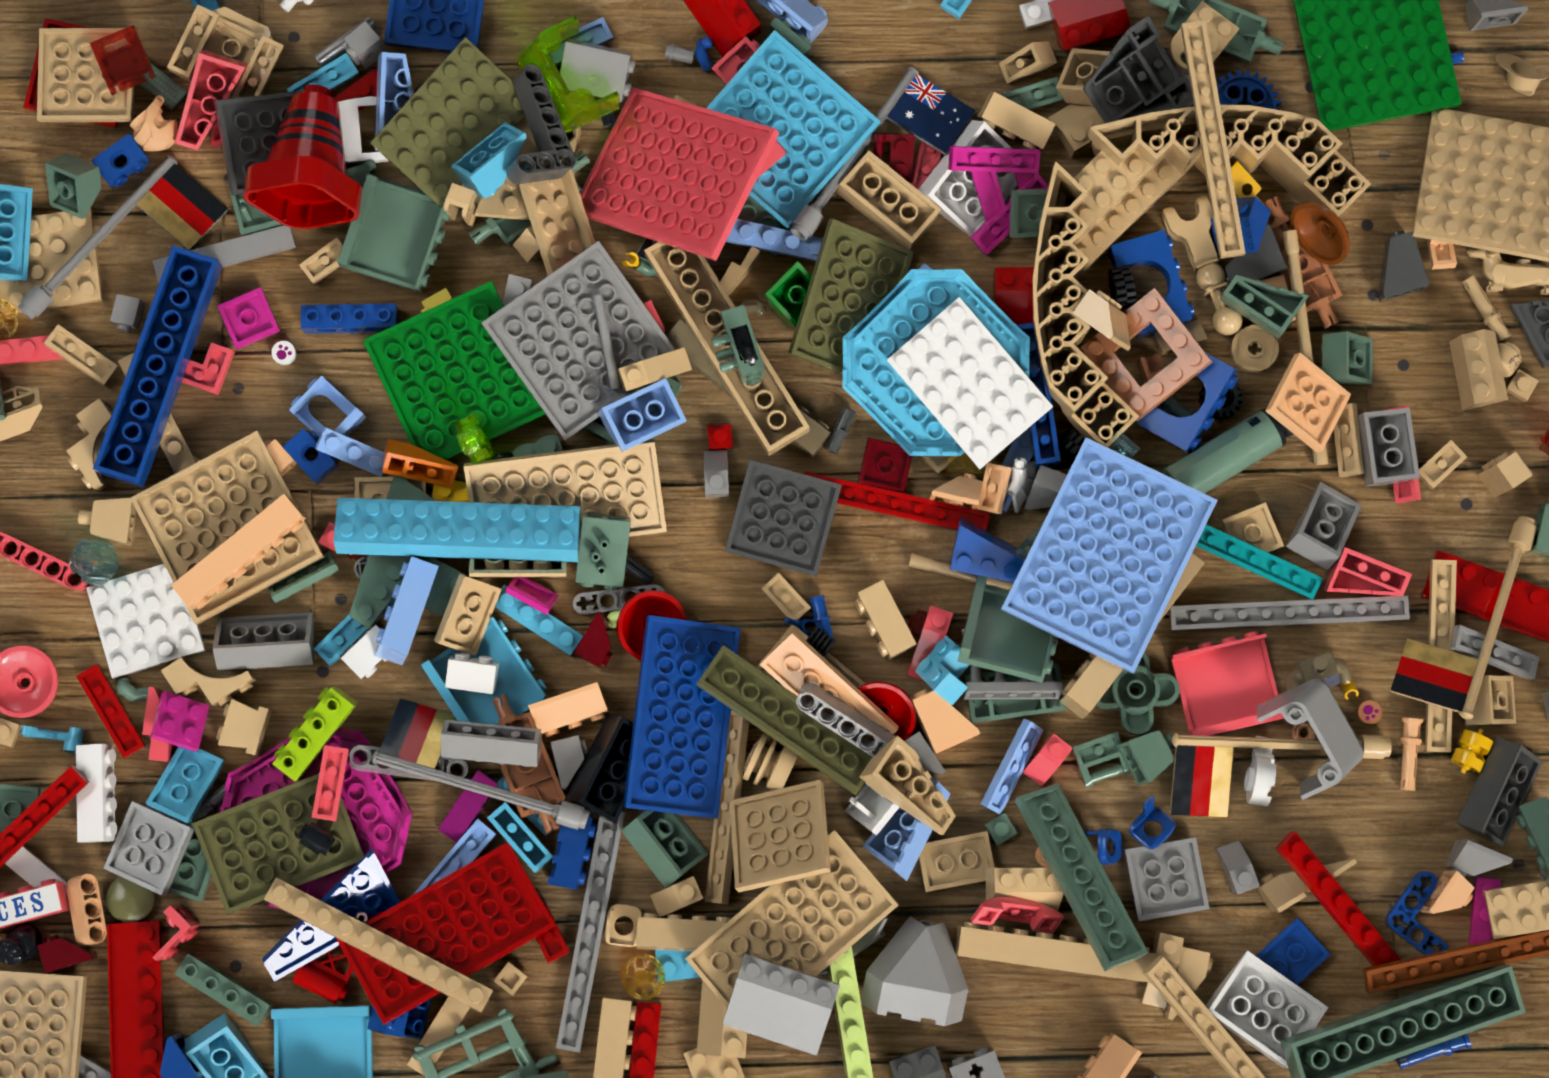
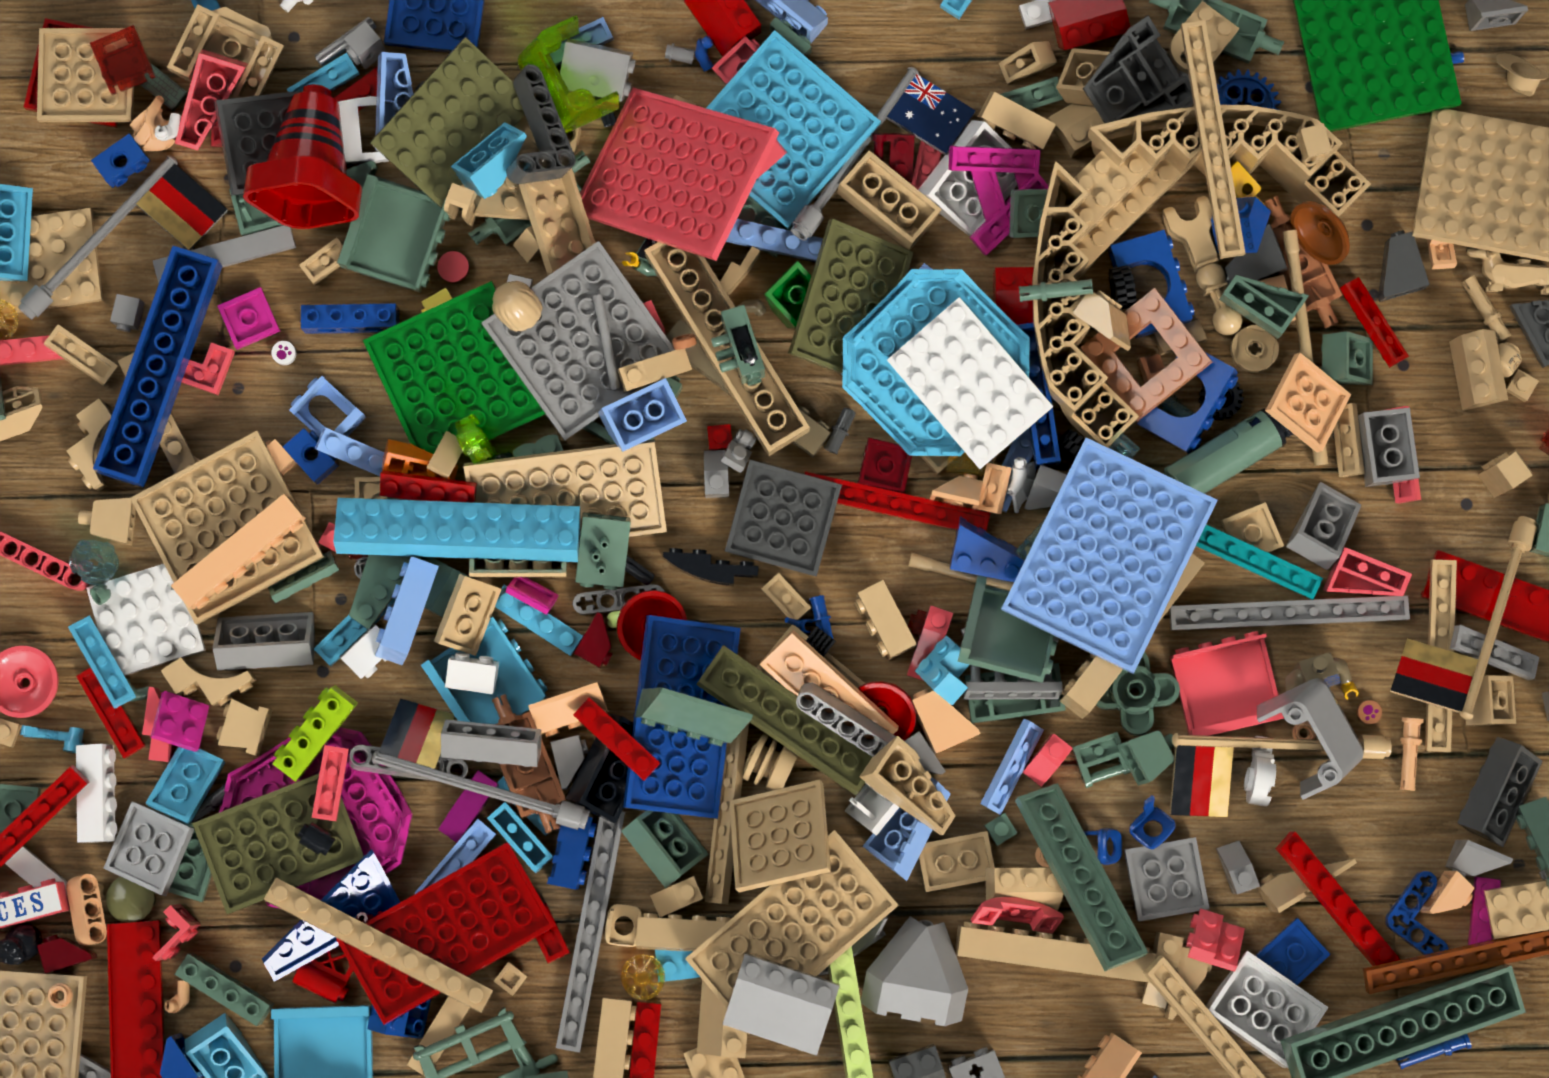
sand green slope [45,154,101,219] -> none
tan plate [1419,440,1467,490] -> none
yellow wheel [1451,728,1493,774] -> none
none -> light nougat plate [48,983,73,1008]
none -> medium azure plate [68,615,136,709]
none -> sand green hinge [90,584,111,605]
none -> white arm [155,113,182,141]
none -> light nougat arm [164,980,190,1014]
none -> red plate [380,470,477,503]
none -> tan slope [426,431,467,479]
none -> coral piece [437,251,469,283]
none -> tan piece [492,281,543,332]
none -> red plate [573,697,661,781]
none -> sand green slope [635,687,753,747]
none -> black slope [663,548,758,586]
none -> nougat tile [672,333,697,350]
none -> light grey plate [721,429,757,473]
none -> sand green pin [1019,279,1093,302]
none -> coral plate [1186,908,1245,972]
none -> tan brick [1296,123,1332,164]
none -> red plate [1339,277,1409,368]

